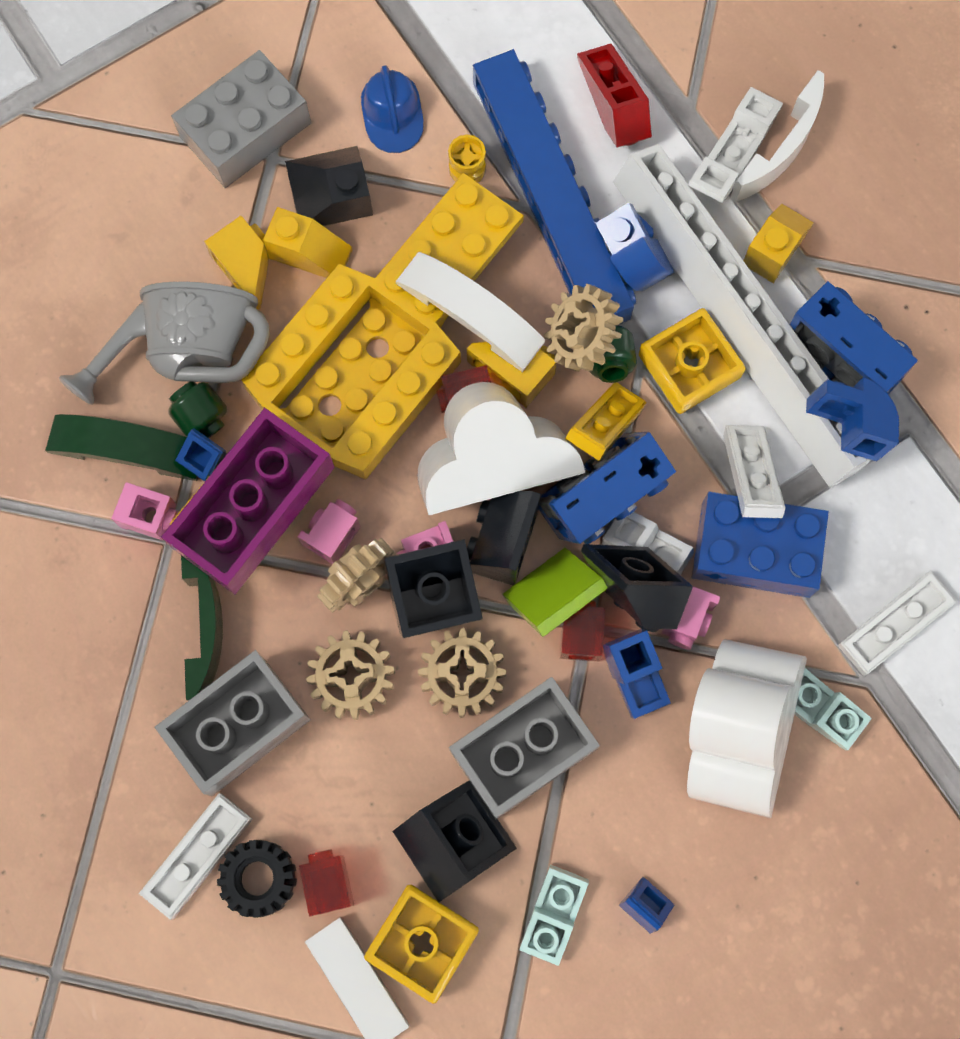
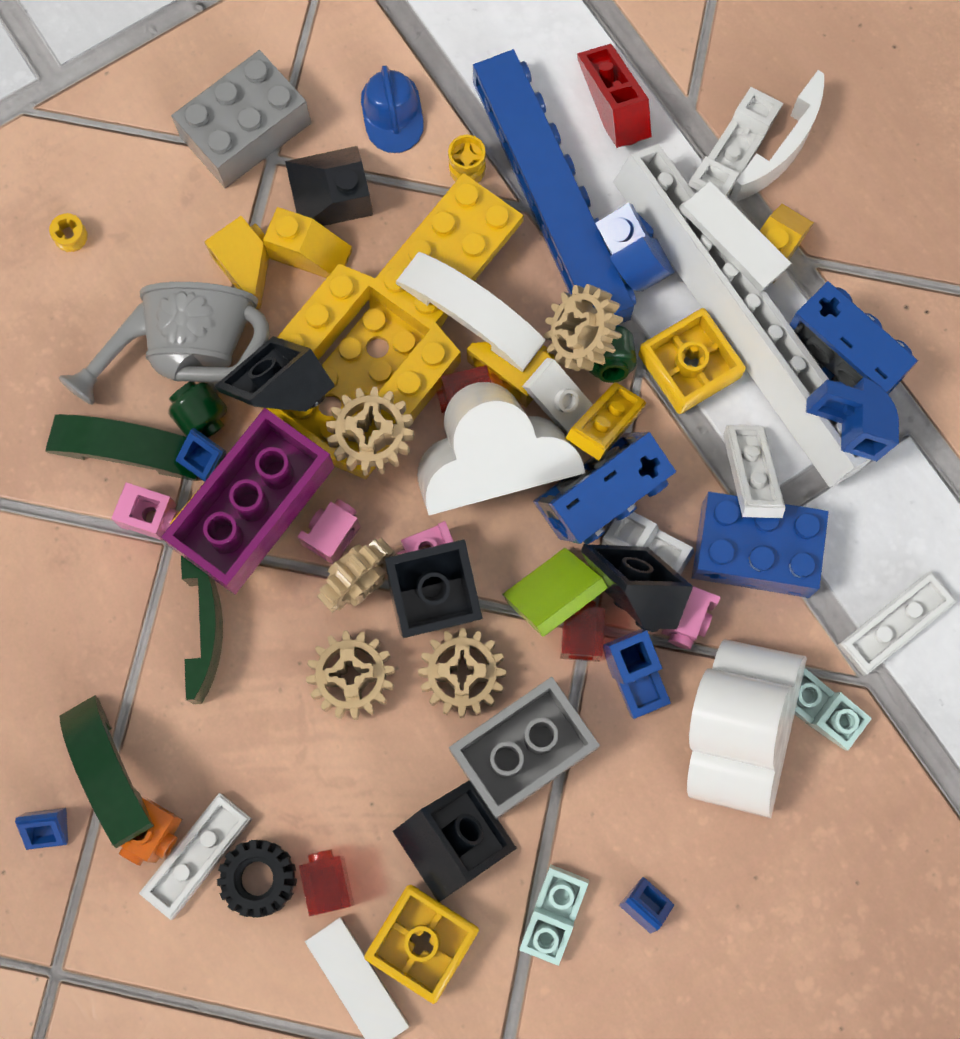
light grey brick [155,650,311,796] -> none
black slope [467,491,541,586] -> none
none -> blue slope [15,808,68,850]
none -> yellow bush [49,213,88,252]
none -> dark green slope [59,695,154,848]
none -> orange brick [119,796,183,866]
none -> black slope [215,336,335,411]
none -> tan gear [326,386,414,476]
none -> white plate [522,358,593,436]
none -> white tile [680,181,792,293]

